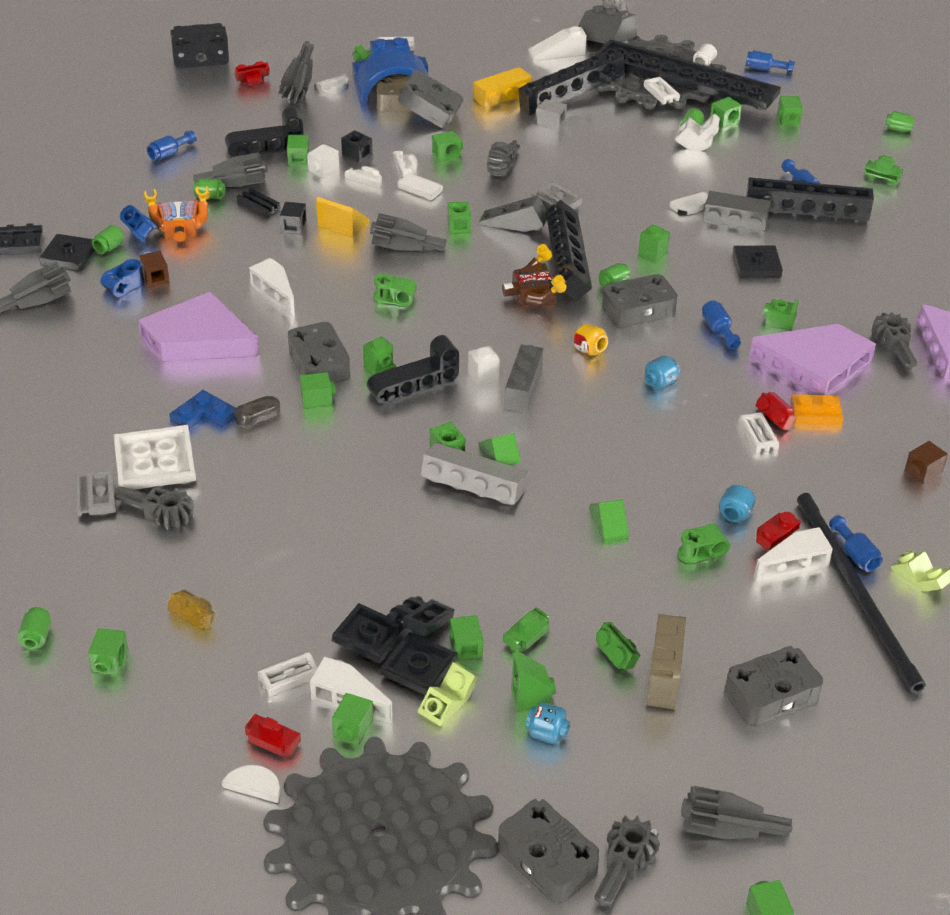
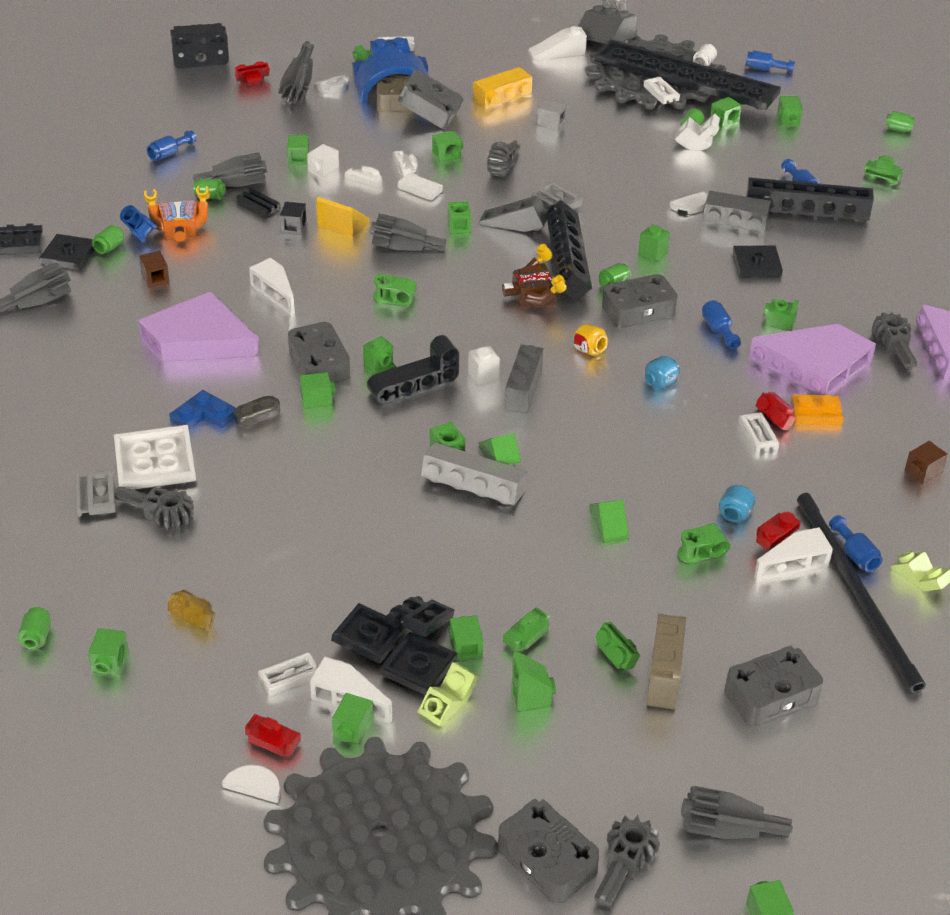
blue piece [100,259,145,297] -> none
black beam [225,107,304,157] -> none
black brick [341,130,373,163] -> none
black brick [518,48,625,116] -> none
dark azure head [525,702,571,744] -> none

